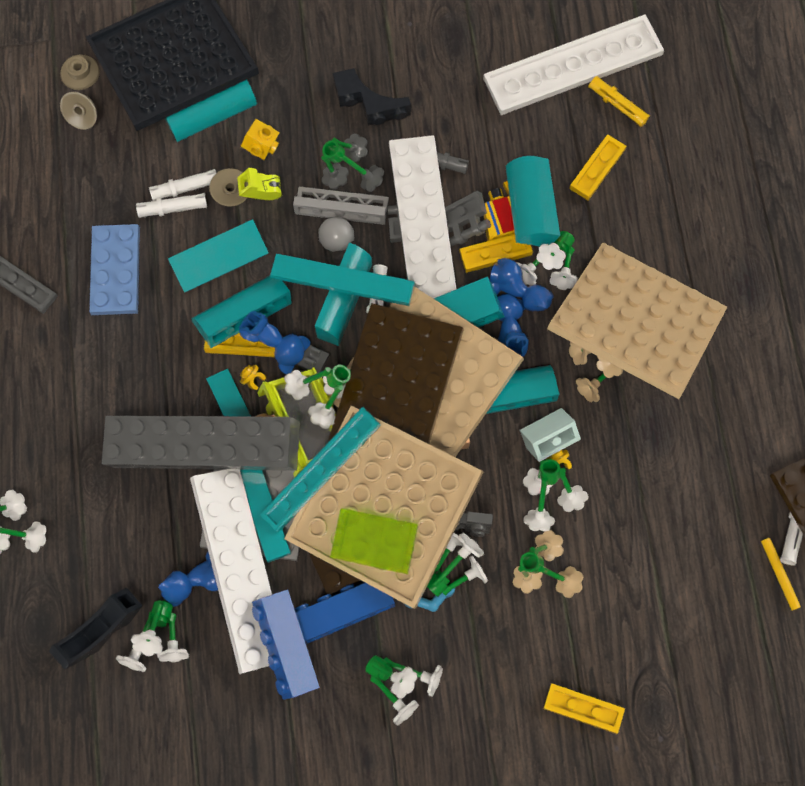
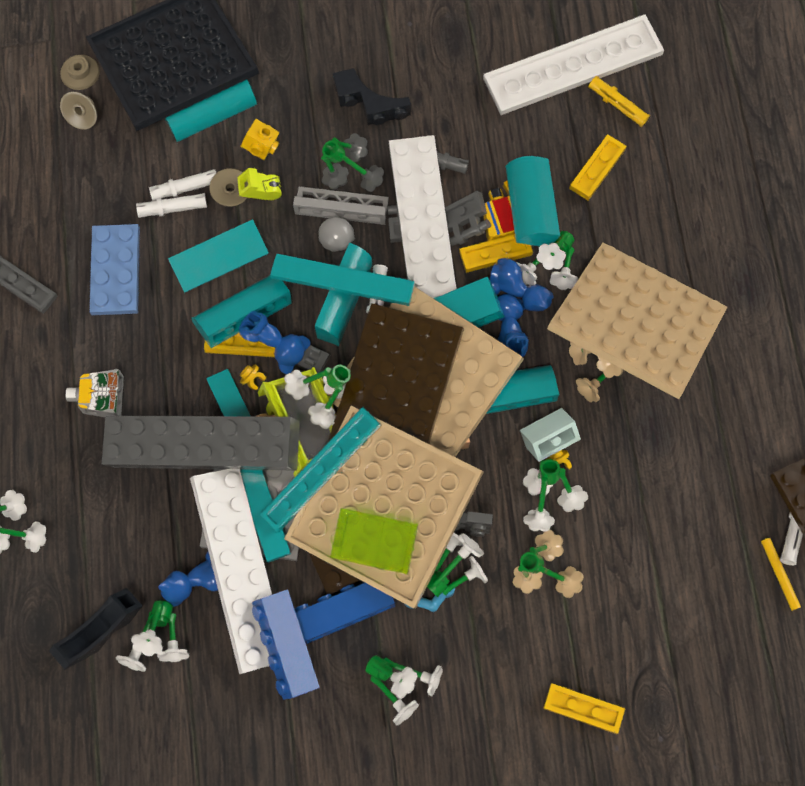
none -> torso [66,369,124,417]

